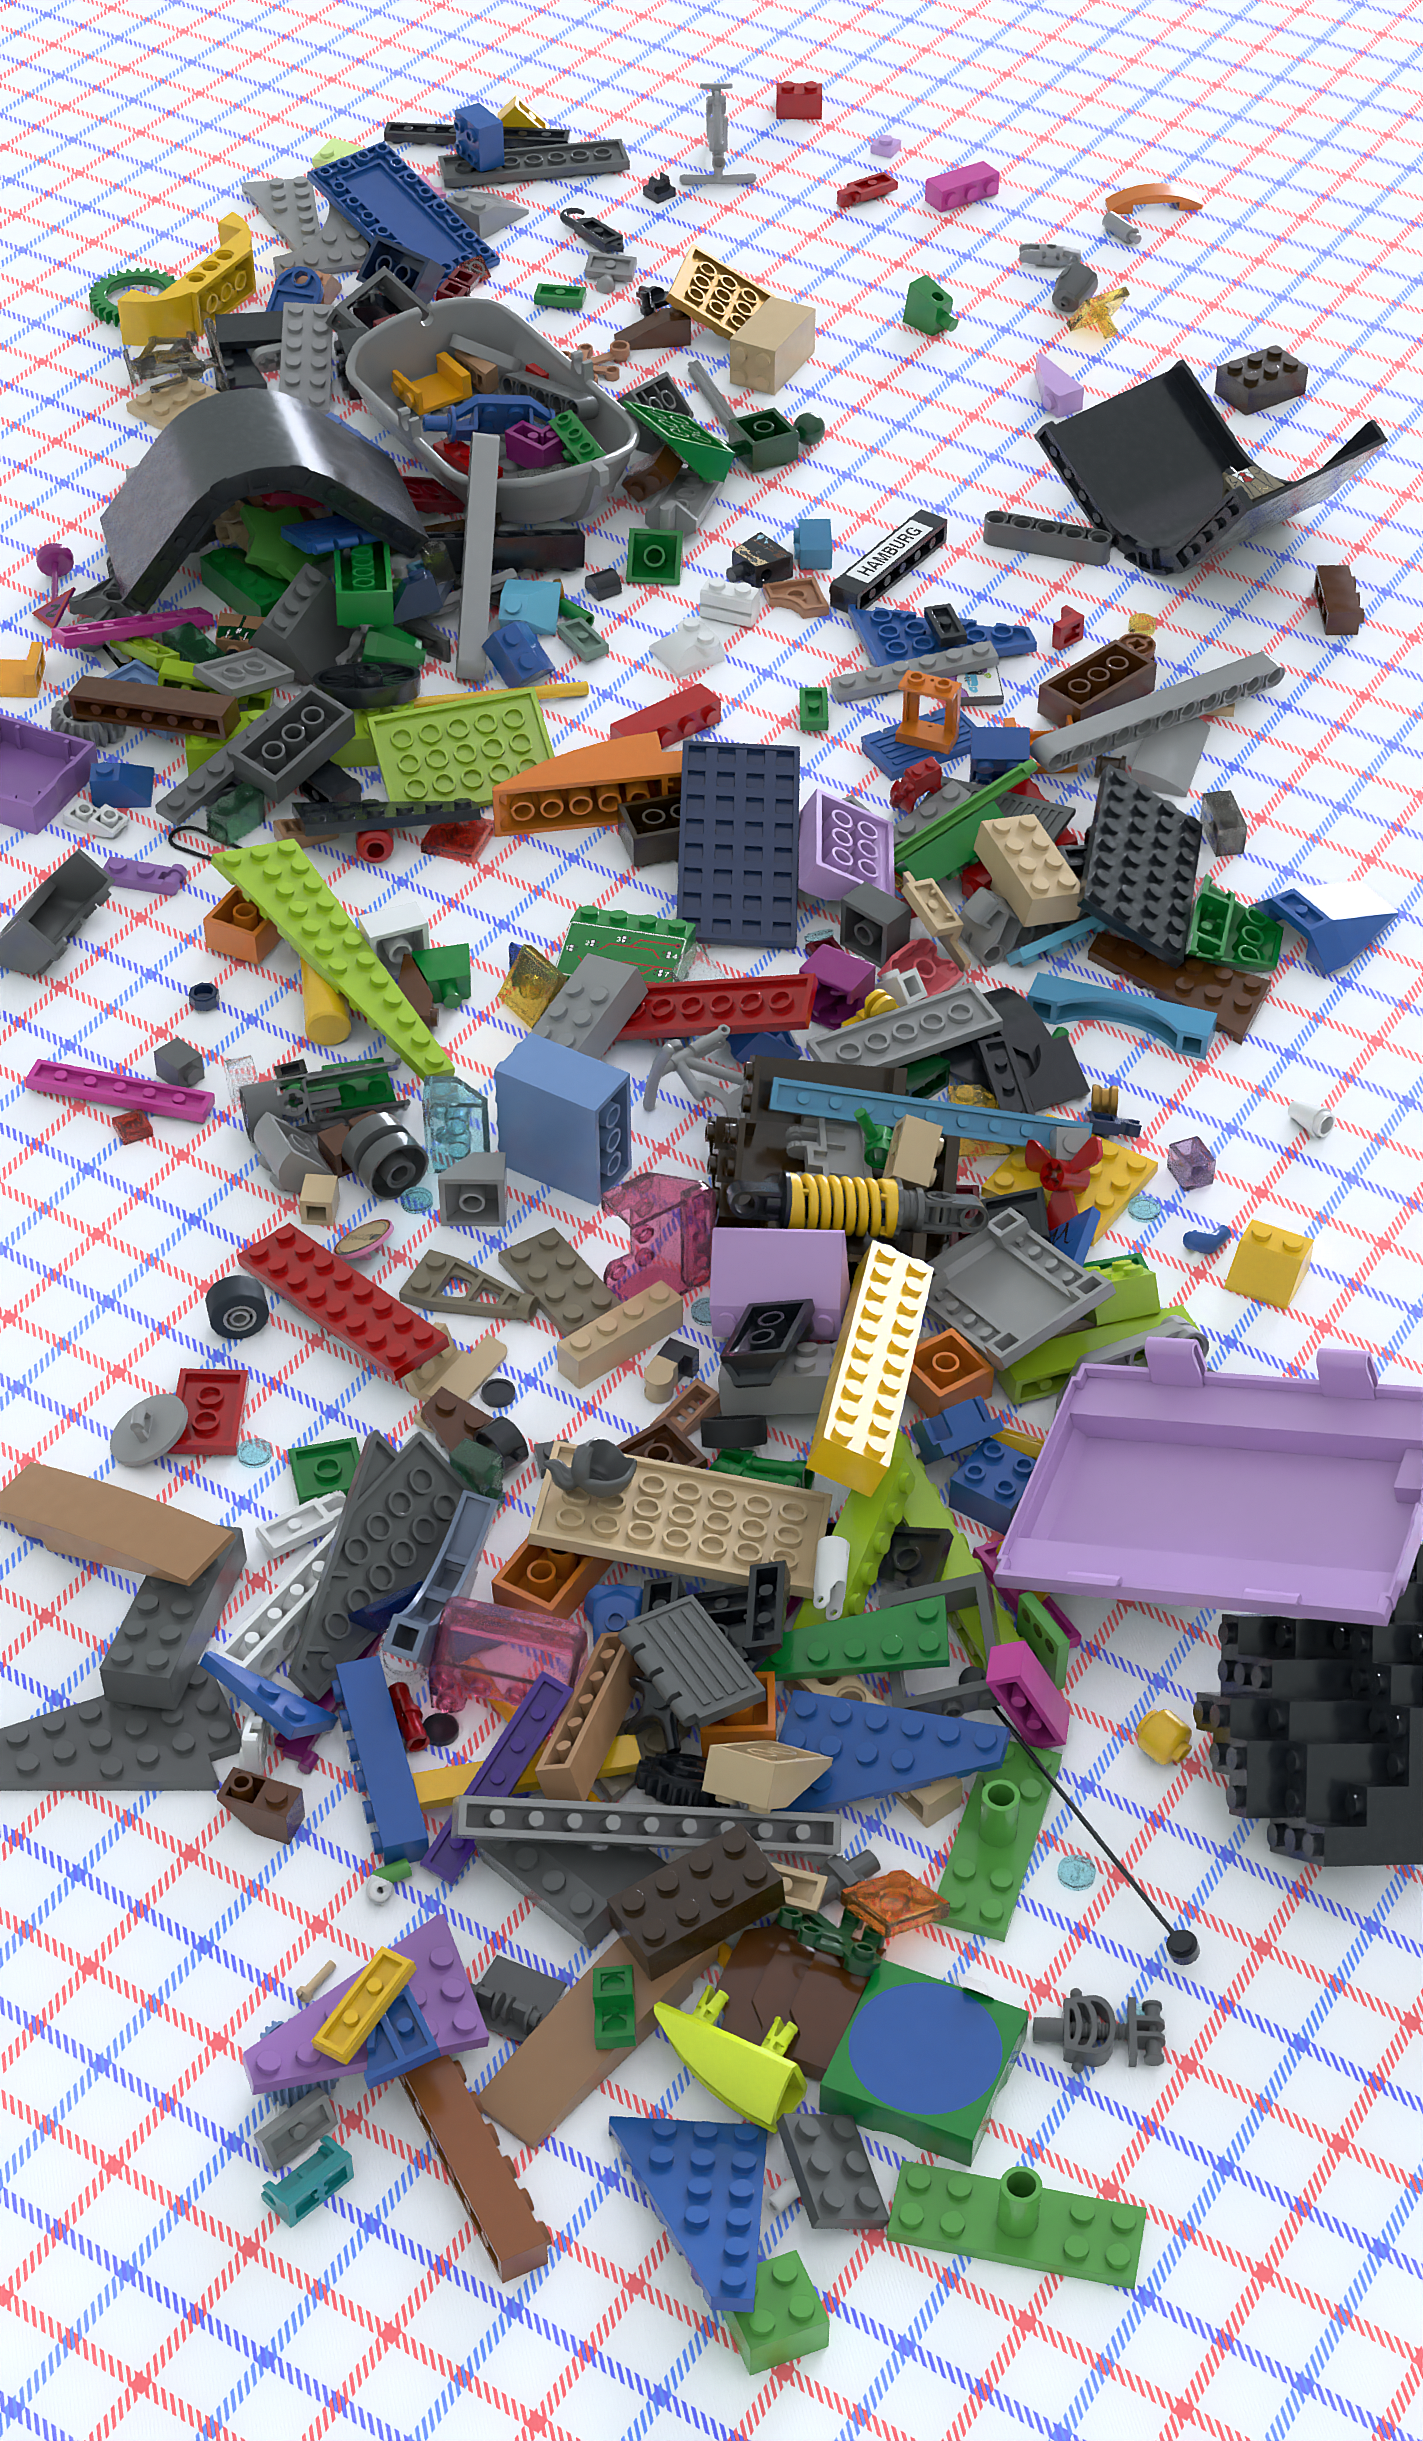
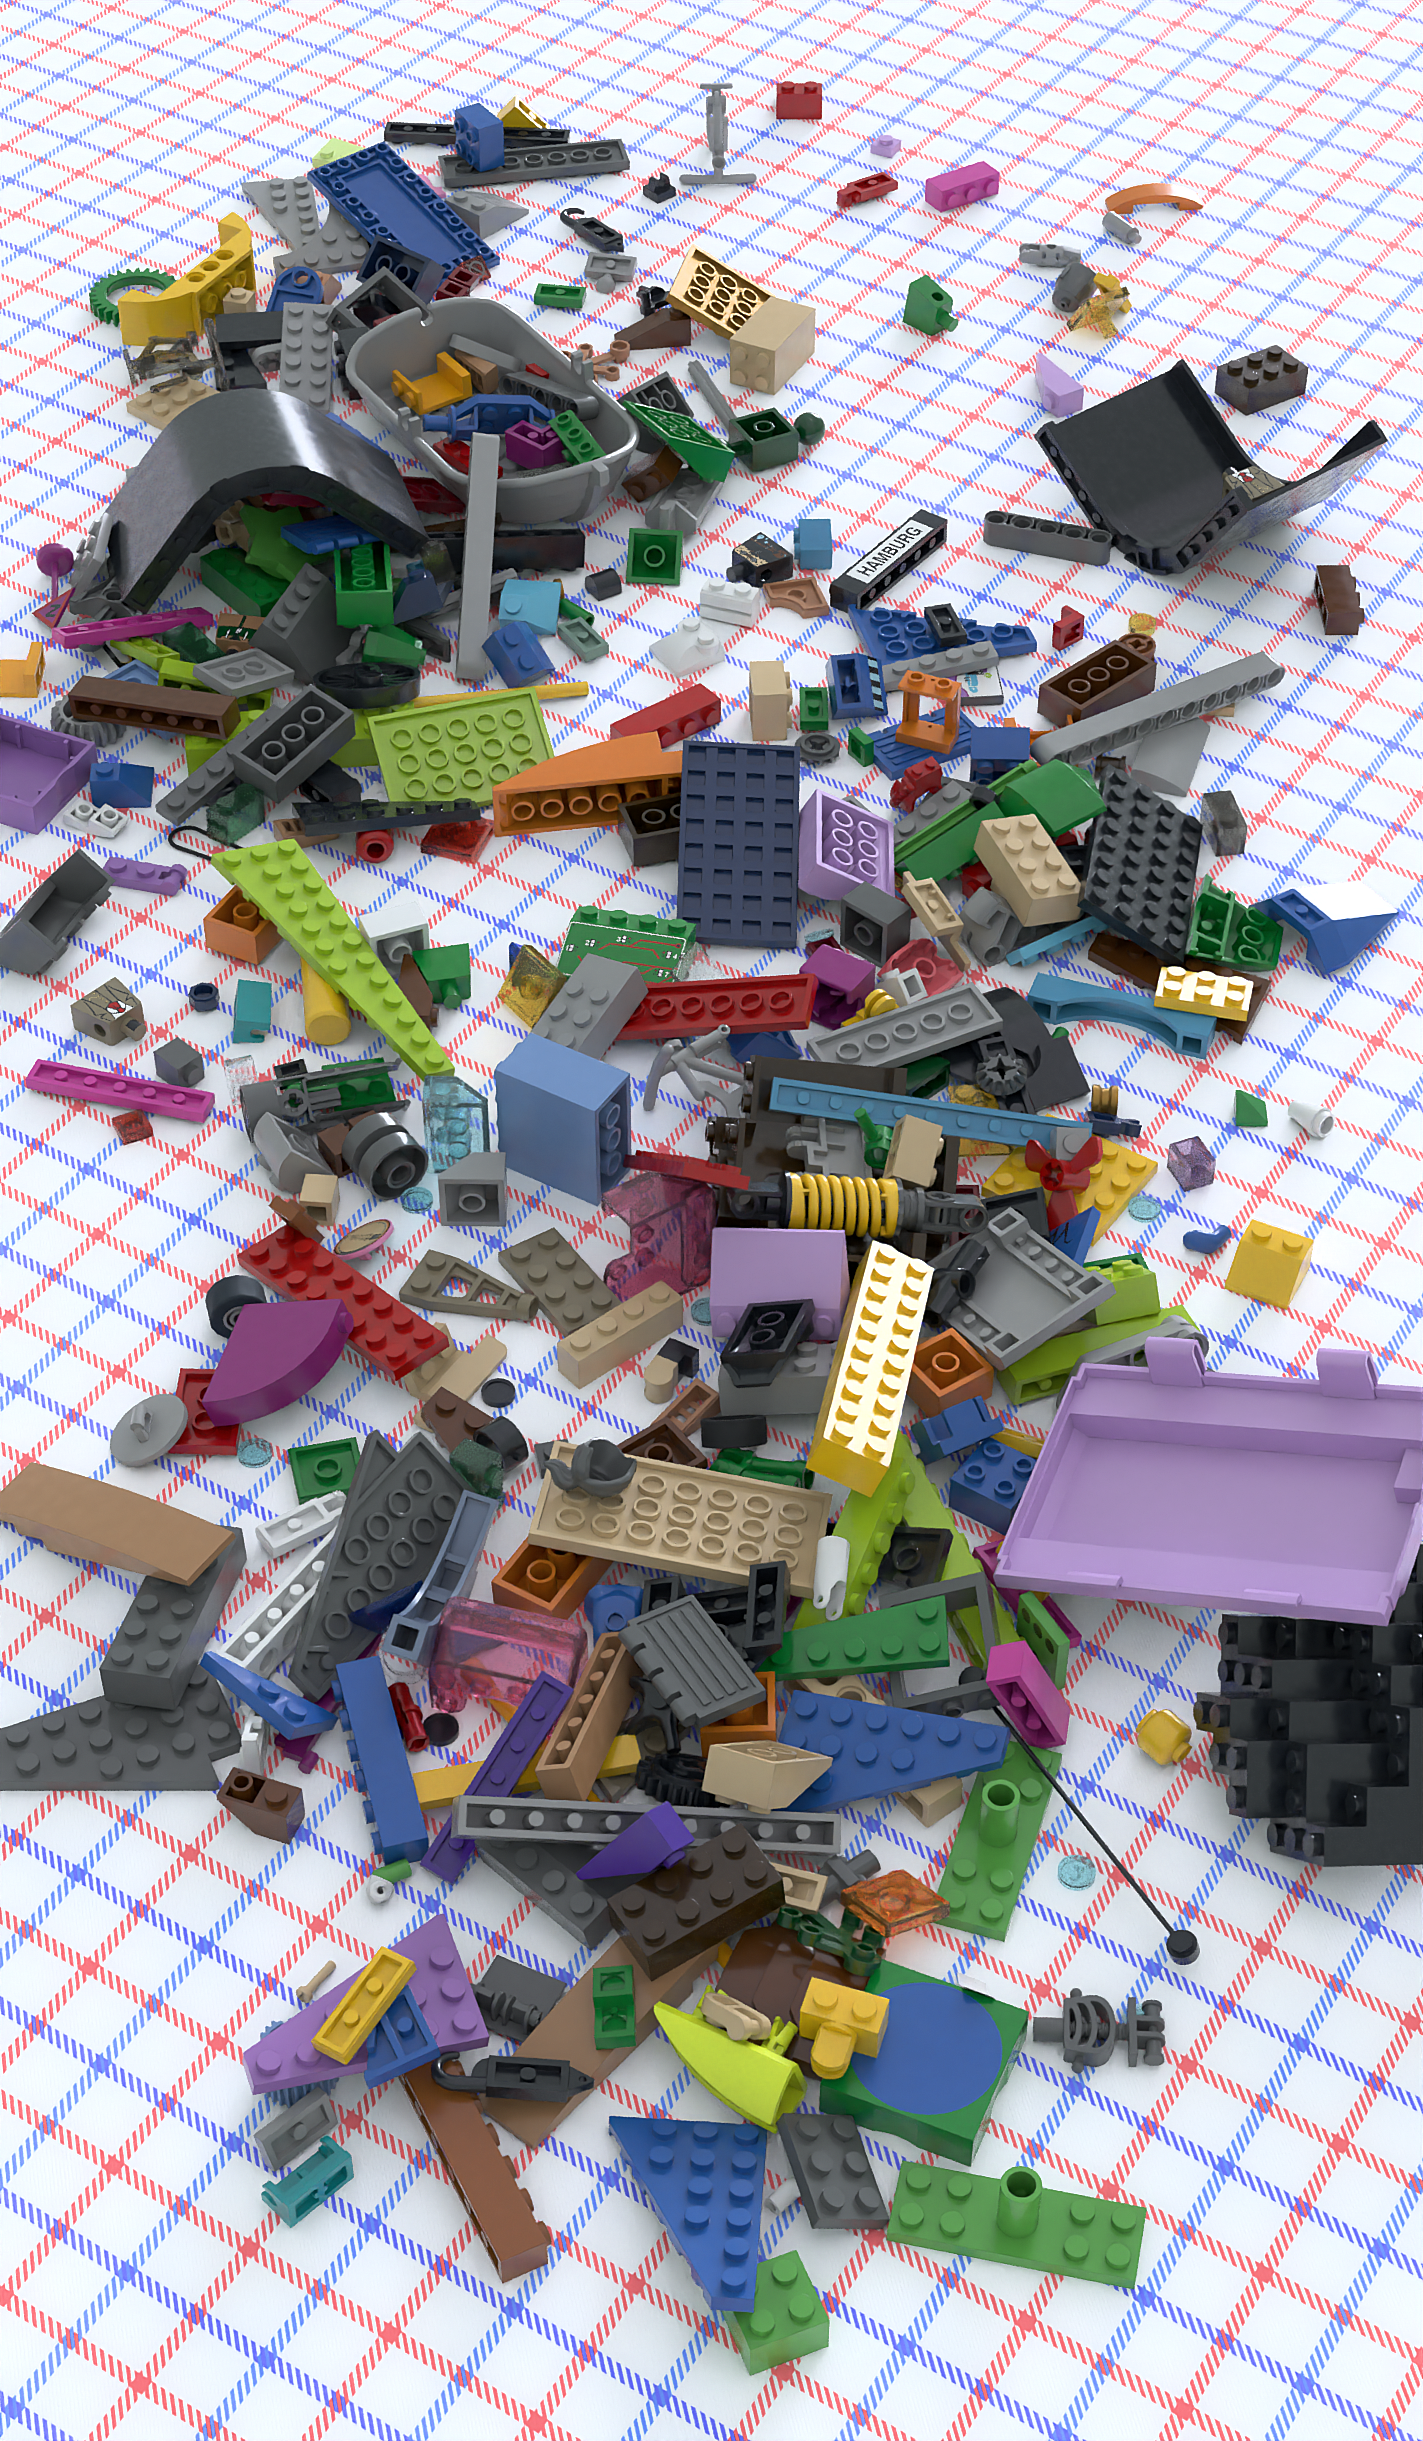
none -> light grey plate [68,512,114,597]
none -> dark tan torso [70,977,147,1046]
none -> magenta brick [202,1299,354,1426]
none -> tan brick [223,288,257,314]
none -> teal hinge [233,979,272,1044]
none -> dark orange plate [268,1195,325,1244]
none -> black plate [431,2051,595,2103]
none -> dark purple slope [575,1801,695,1880]
none -> red plate [623,1150,750,1190]
none -> tan plate [700,1992,771,2041]
none -> tan brick [749,660,793,741]
none -> dark grey gear [795,732,840,765]
none -> yellow brick [799,1977,890,2080]
none -> blue slope [825,653,888,720]
none -> green tile [848,727,874,767]
none -> black piece [922,1239,990,1328]
none -> black tile [969,787,1000,810]
none -> dark grey gear [976,1052,1027,1095]
none -> green wedge [998,759,1107,837]
none -> yellow plate [1093,272,1132,314]
none -> yellow plate [1154,966,1253,1021]
none -> green slope [1233,1090,1268,1127]

